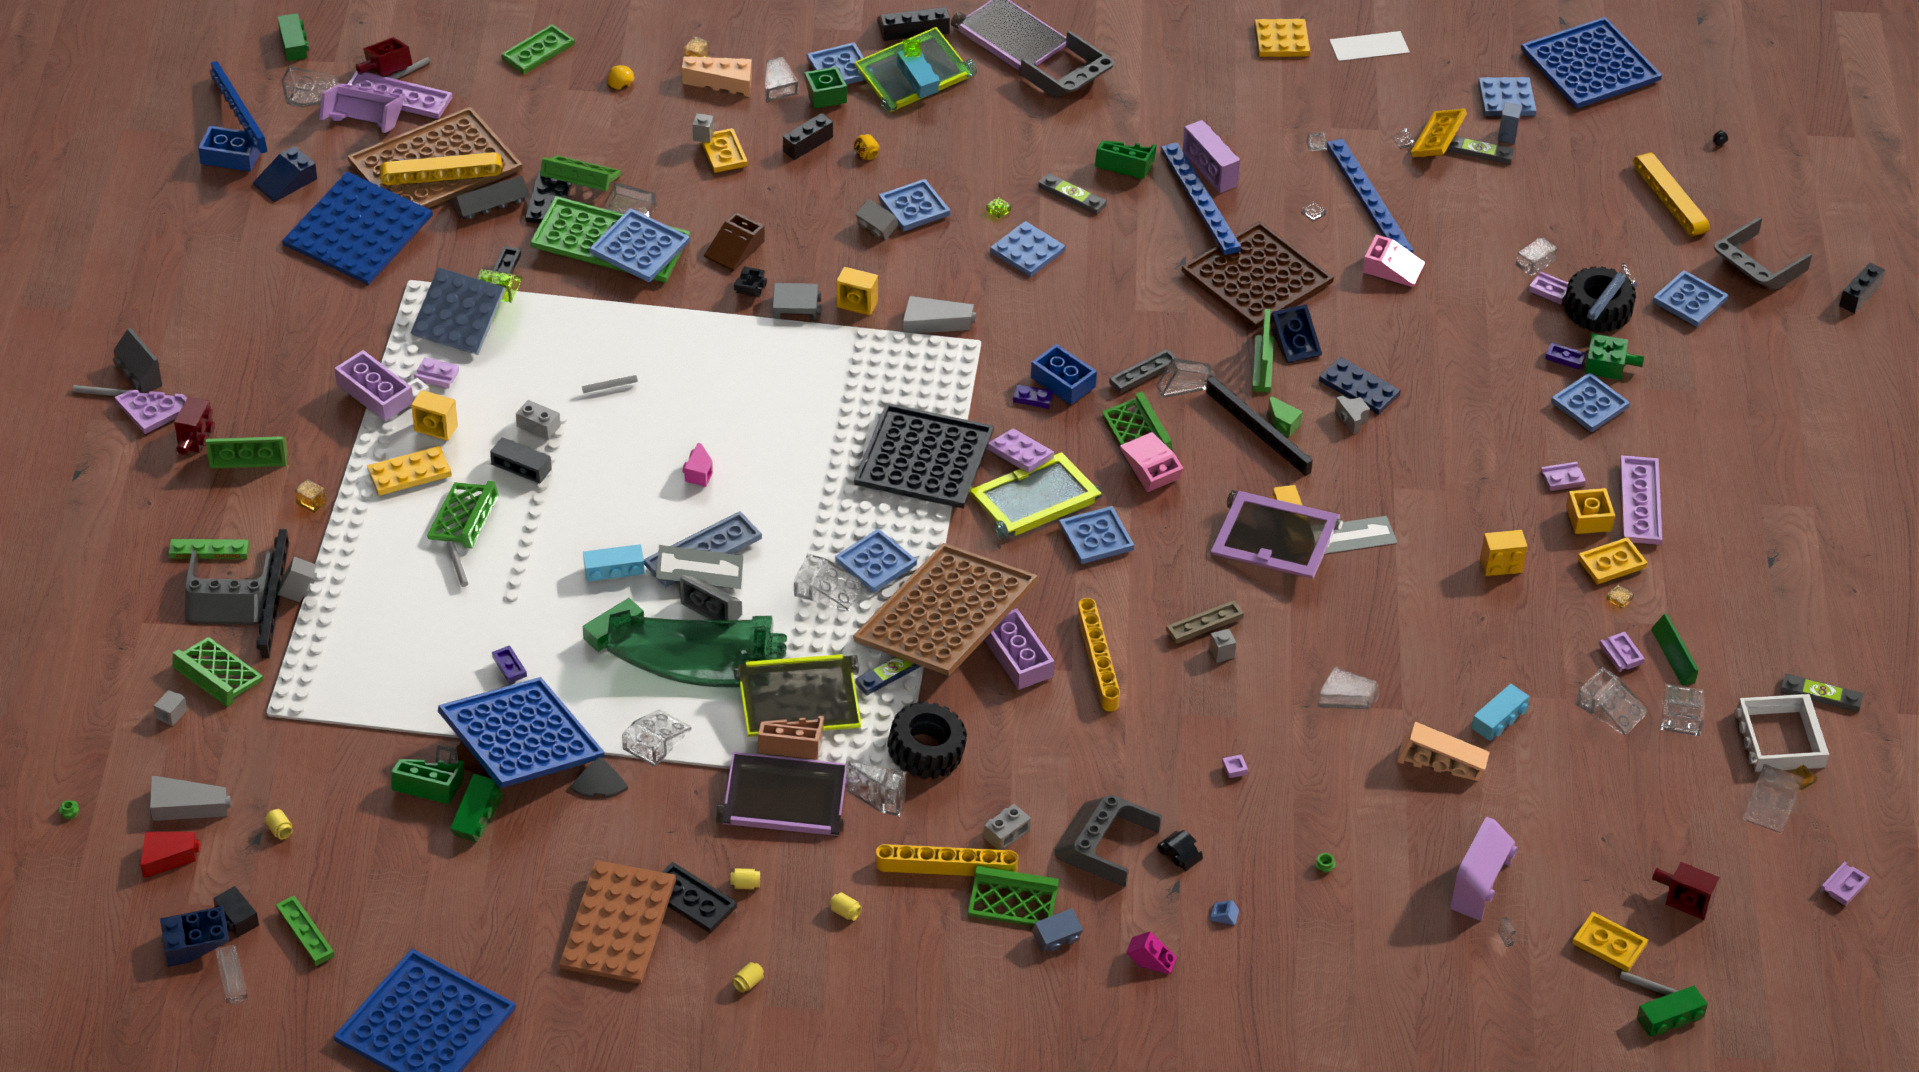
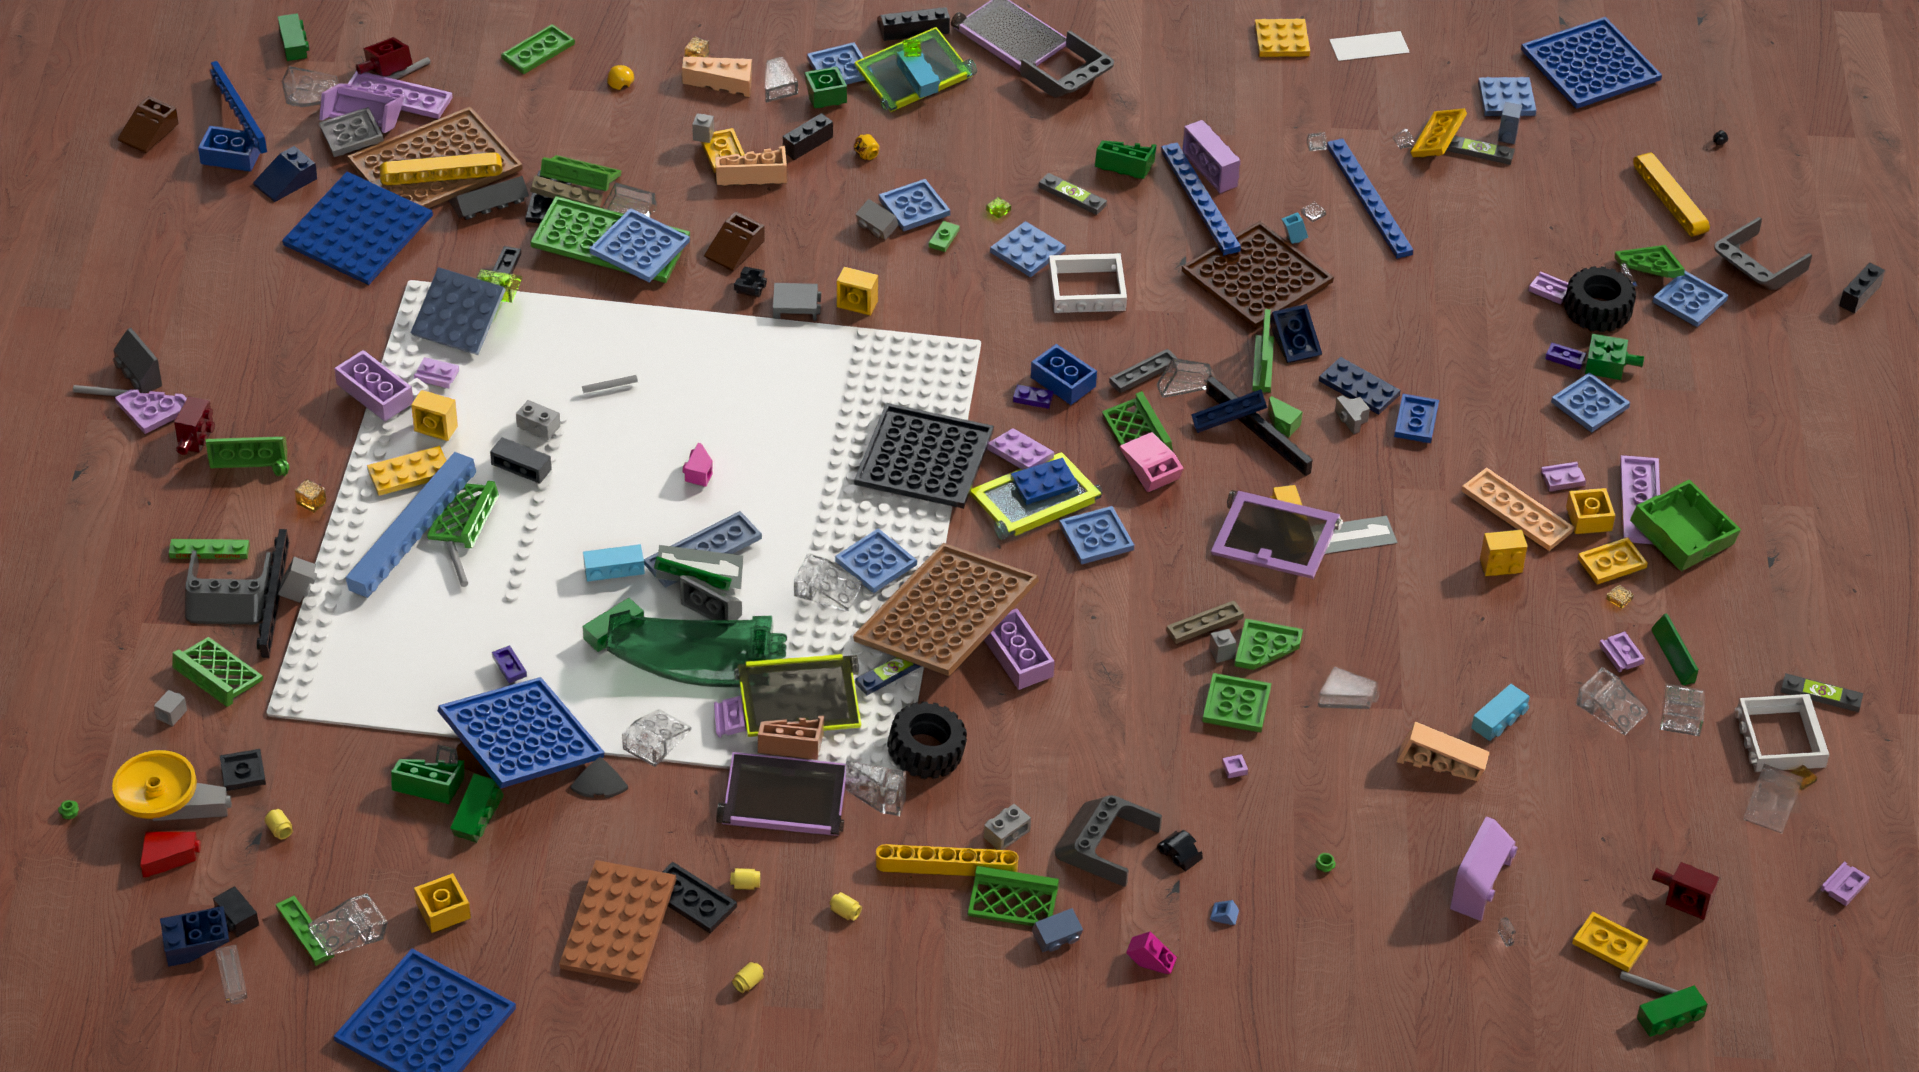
light grey slope [903,296,977,334] -> none
yellow beam [1078,598,1120,712] -> none
bright pink slope [1363,235,1425,287] -> none
clear brick [1516,236,1558,276] -> none
sand blue axle [1587,272,1626,320] -> none
none -> yellow dish [112,750,197,819]
none -> reddish brown slope [118,96,179,153]
none -> black plate [219,749,266,791]
none -> bright green plate [272,458,289,476]
none -> clear slope [308,893,388,956]
none -> light grey plate [319,107,384,157]
none -> medium blue brick [345,452,476,598]
none -> yellow brick [414,873,471,933]
none -> dark tan plate [530,175,603,208]
none -> green slope [654,556,732,591]
none -> lavender plate [714,696,747,738]
none -> light nougat wedge [716,146,787,186]
none -> bright green plate [929,221,960,252]
none -> blue plate [1011,457,1078,505]
none -> white window [1048,253,1127,313]
none -> dark blue plate [1191,389,1268,433]
none -> bright green plate [1202,673,1272,732]
none -> bright green plate [1235,618,1303,670]
none -> medium azure brick [1282,212,1308,244]
none -> blue plate [1394,394,1439,443]
none -> light nougat plate [1462,467,1574,551]
none -> bright green plate [1614,245,1685,278]
none -> bright green tile [1630,479,1741,571]

